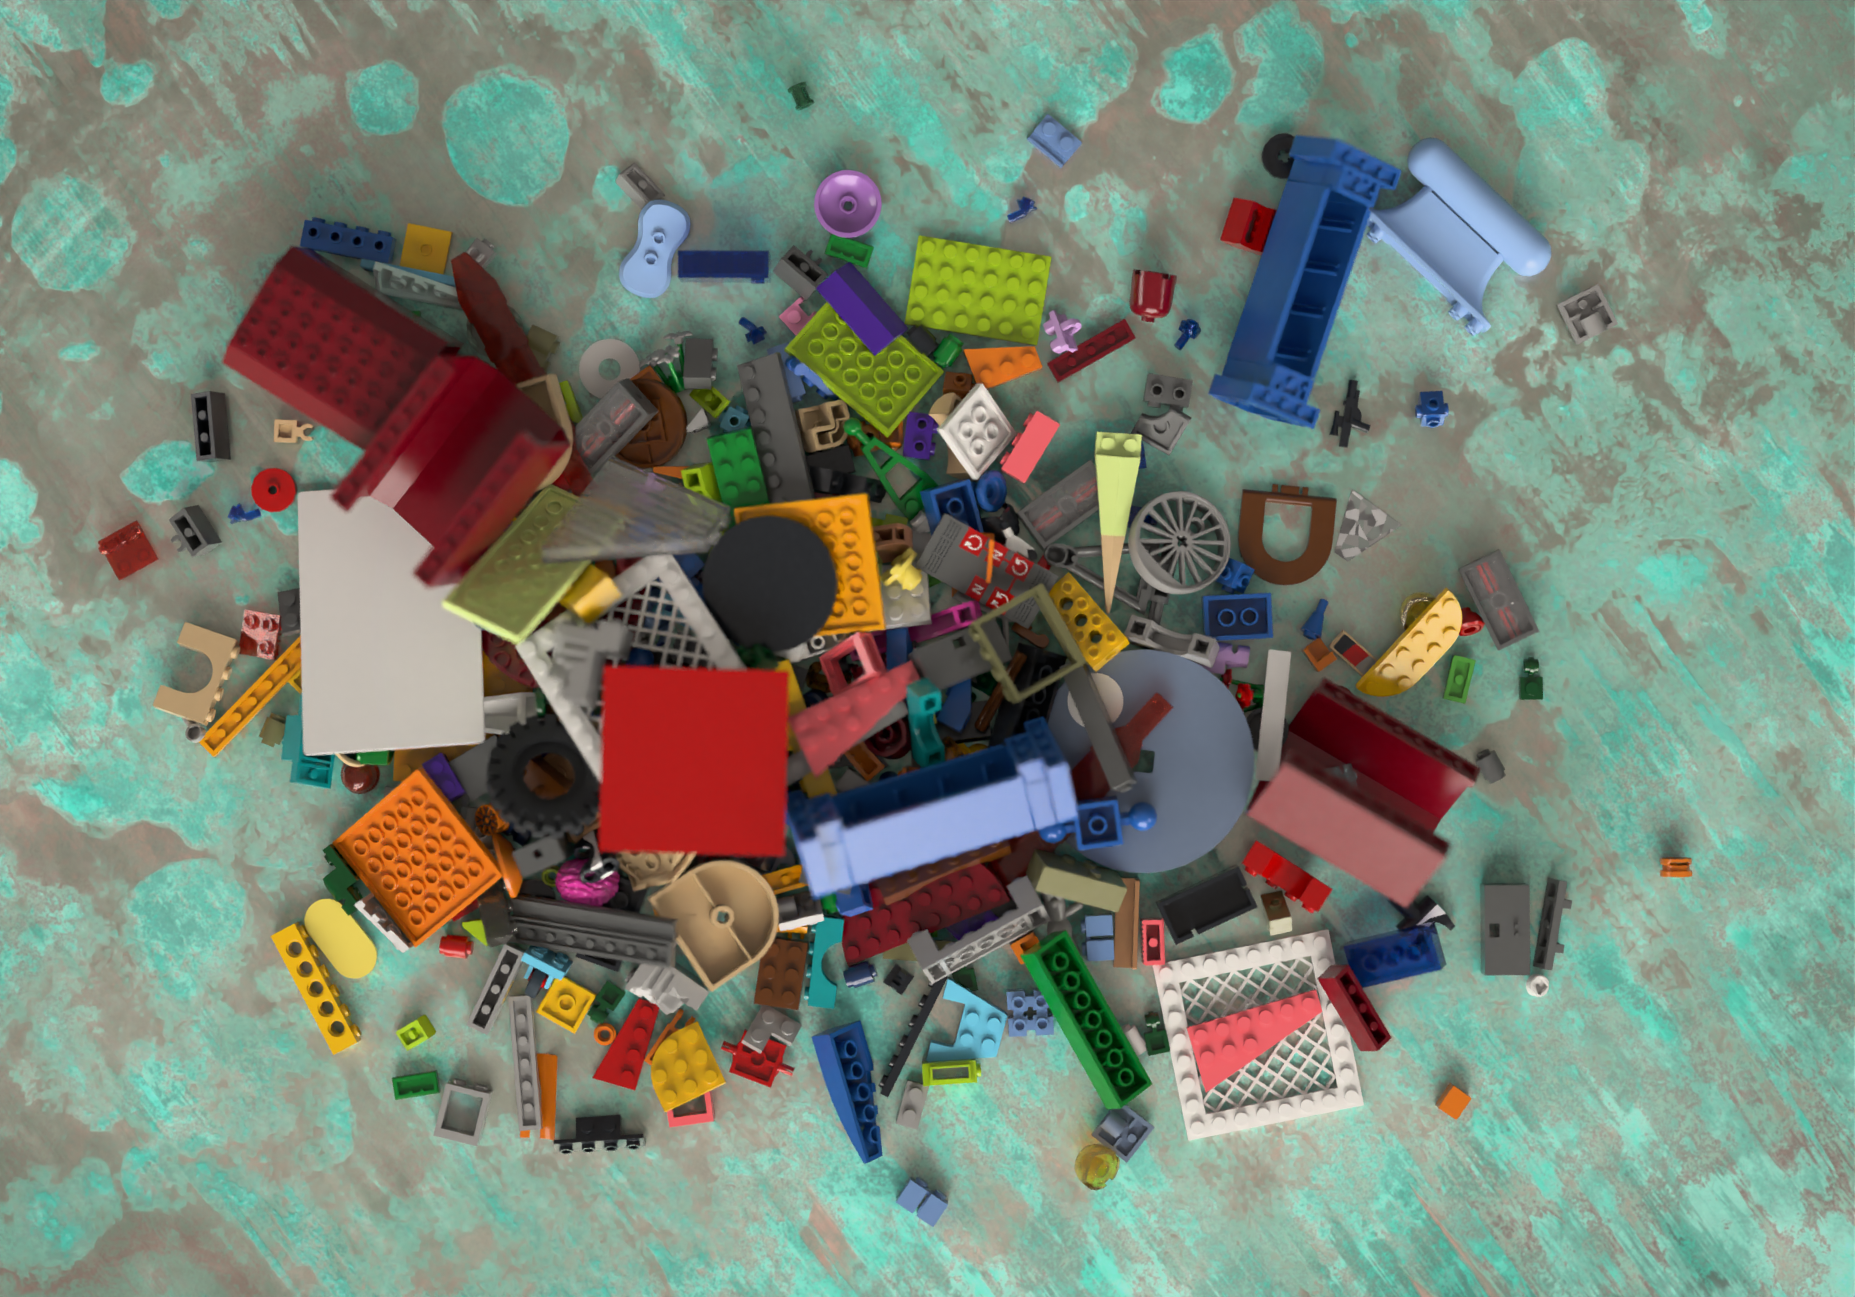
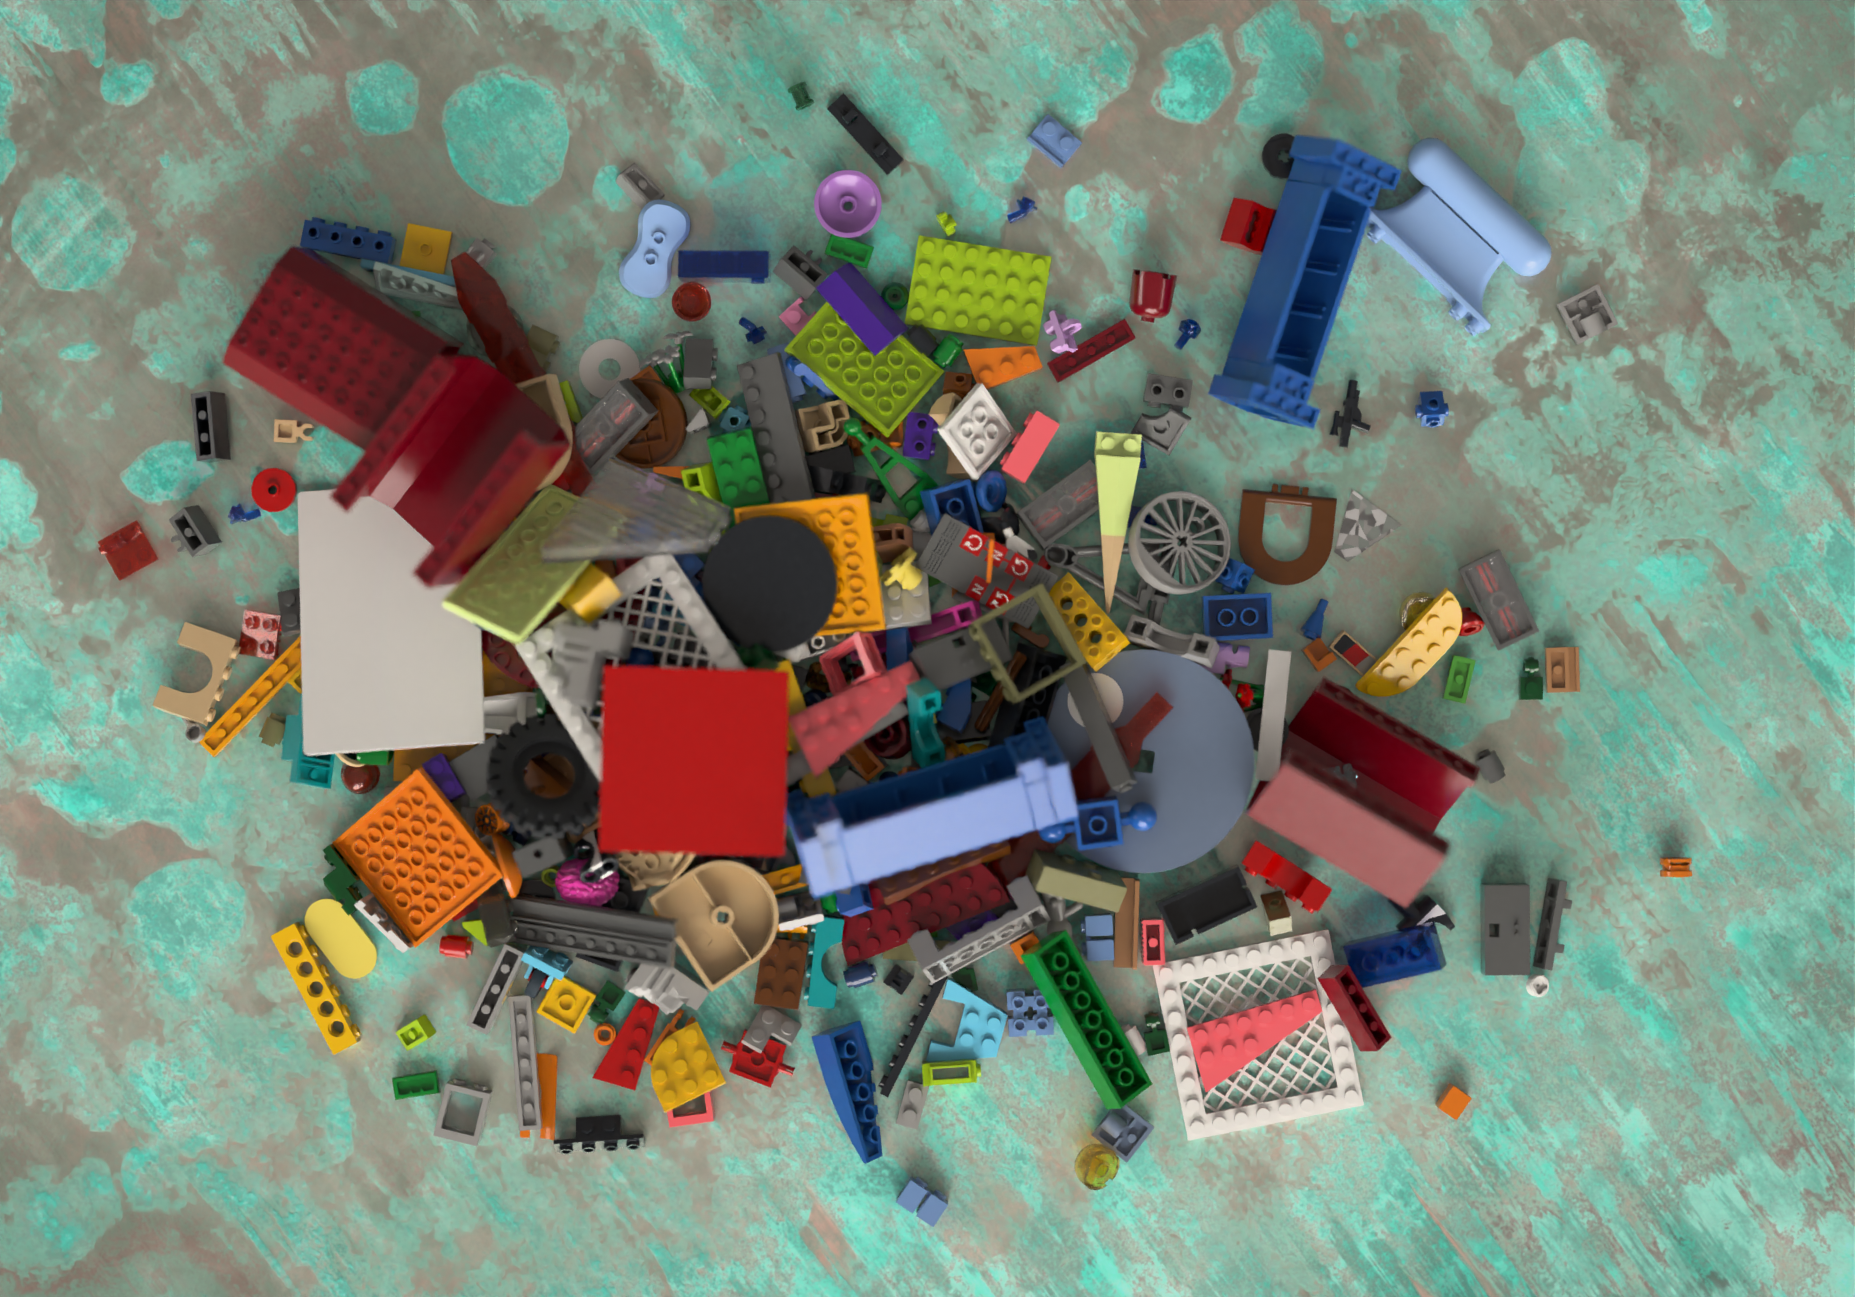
none -> clear red helmet [672,282,711,321]
none -> black hinge [827,93,904,176]
none -> dark green plate [881,282,909,310]
none -> lime plate [936,211,957,237]
none -> medium nougat plate [1545,647,1580,693]

